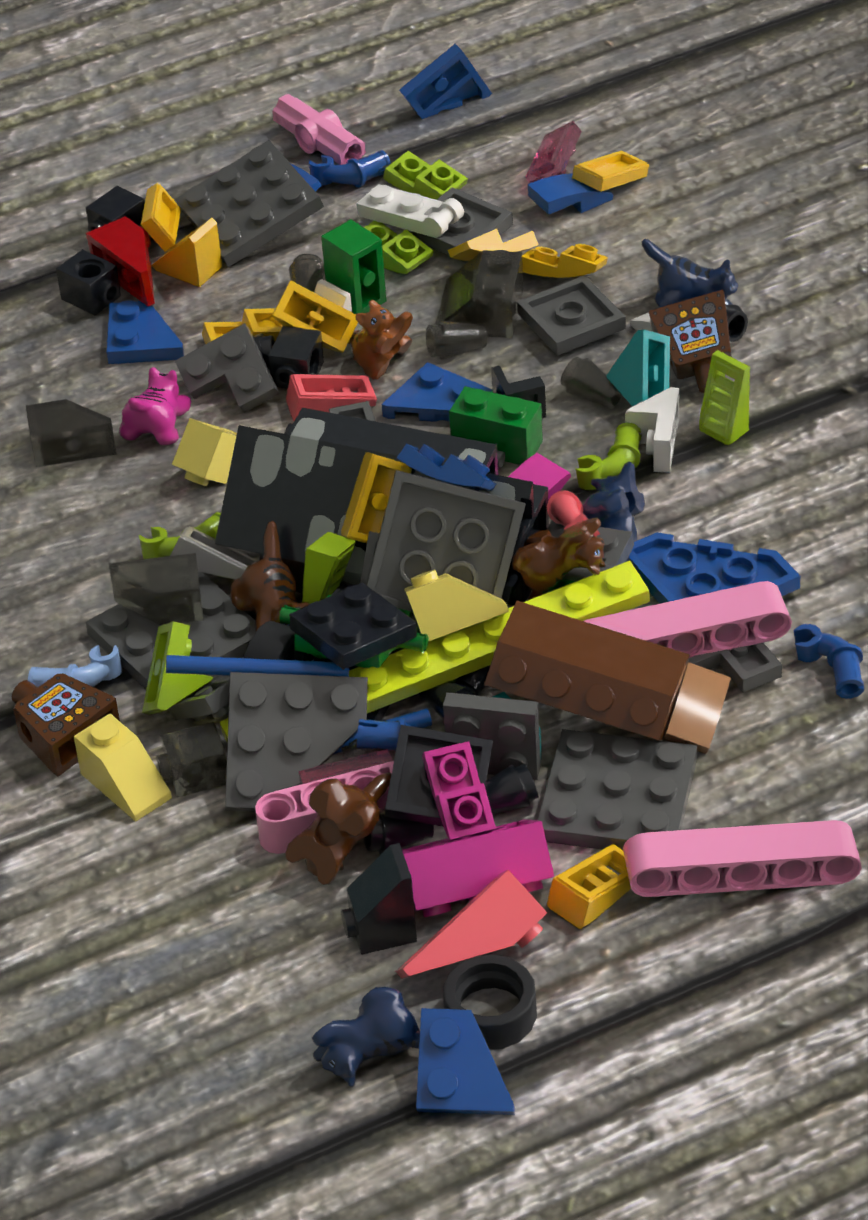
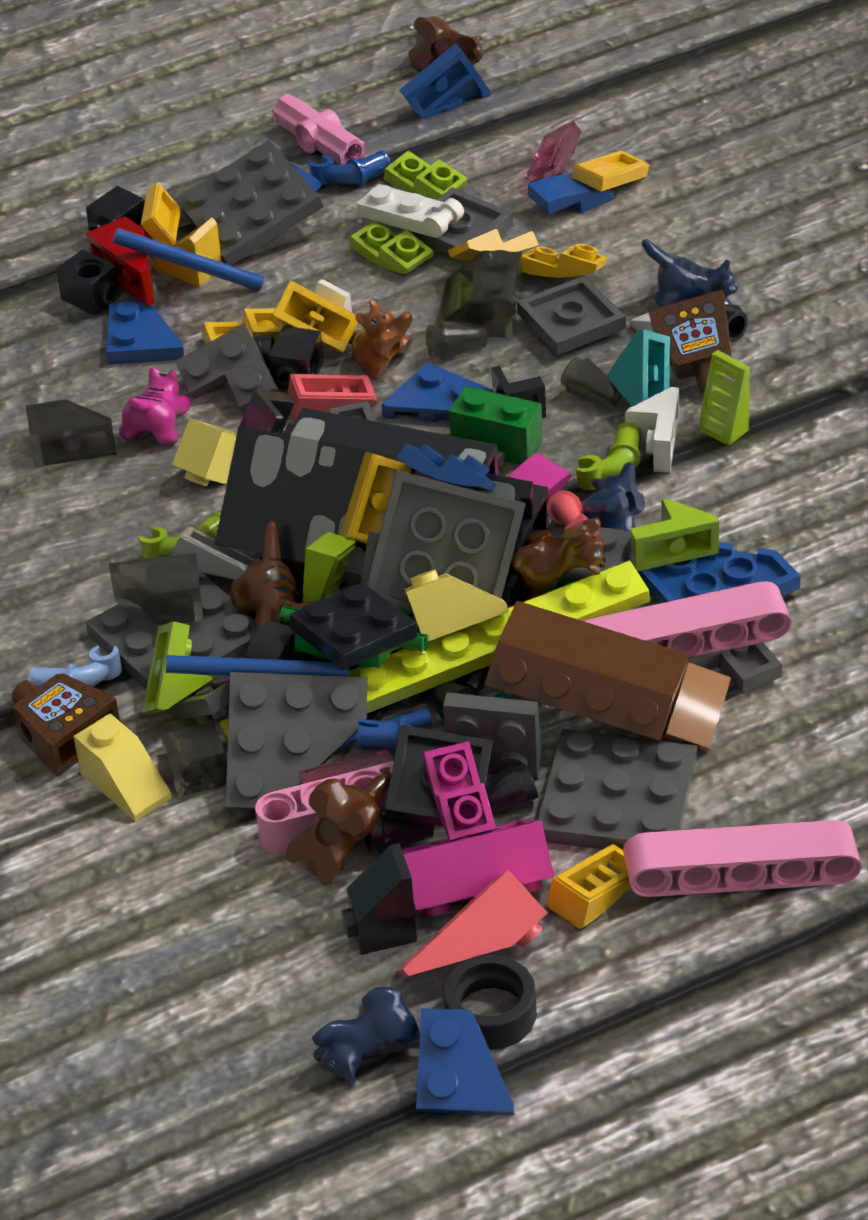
clear smoke cone [288,254,325,292] -> none
green brick [321,219,387,314] -> none
blue piece [793,624,864,699] -> none
none -> blue bar [112,228,264,291]
none -> panel [240,390,295,434]
none -> reddish brown animal [408,16,483,70]
none -> lime slope [630,498,719,571]

